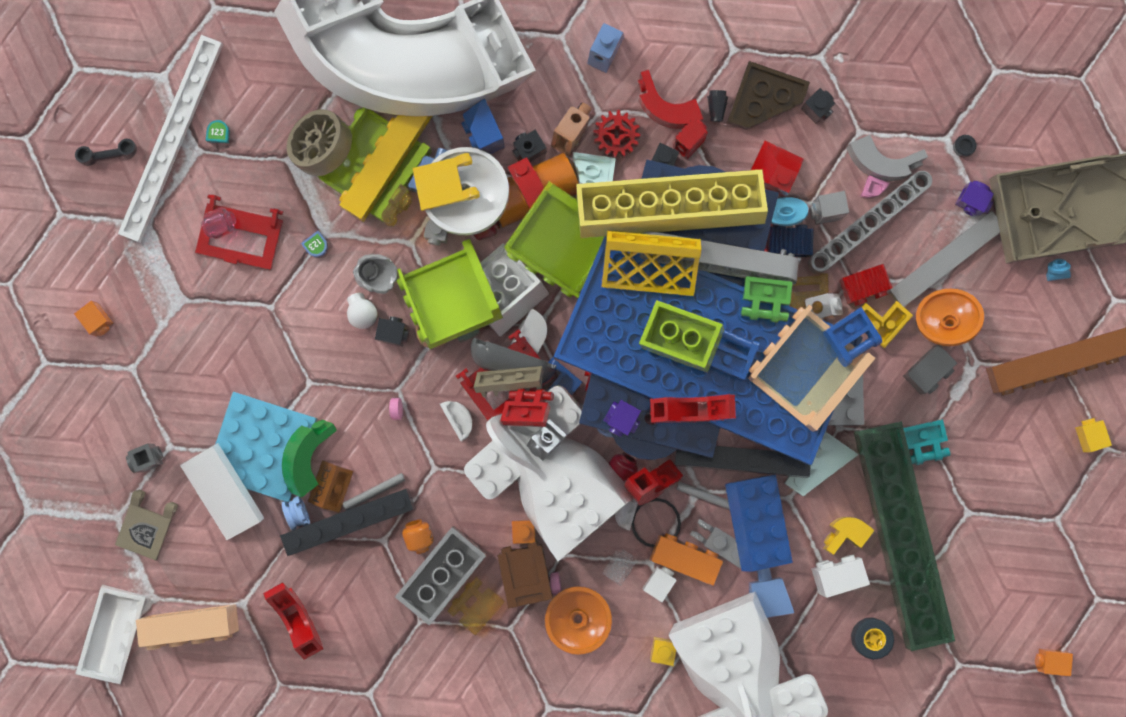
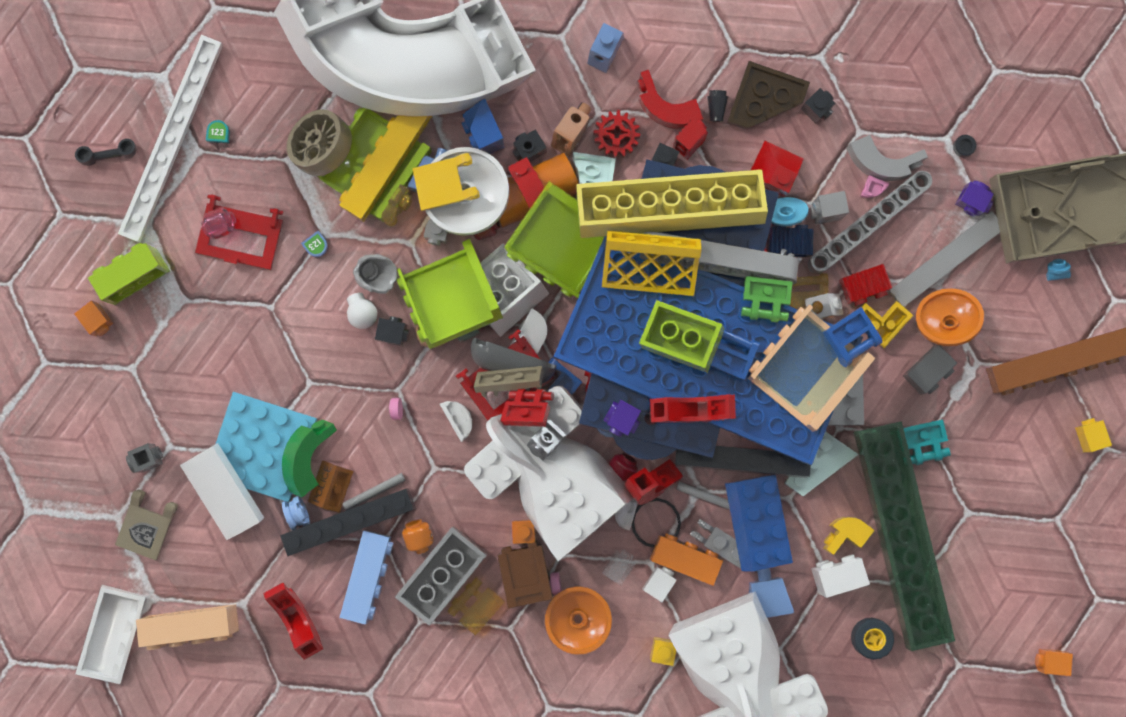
none -> lime brick [88,243,170,305]
none -> light blue brick [339,530,394,624]

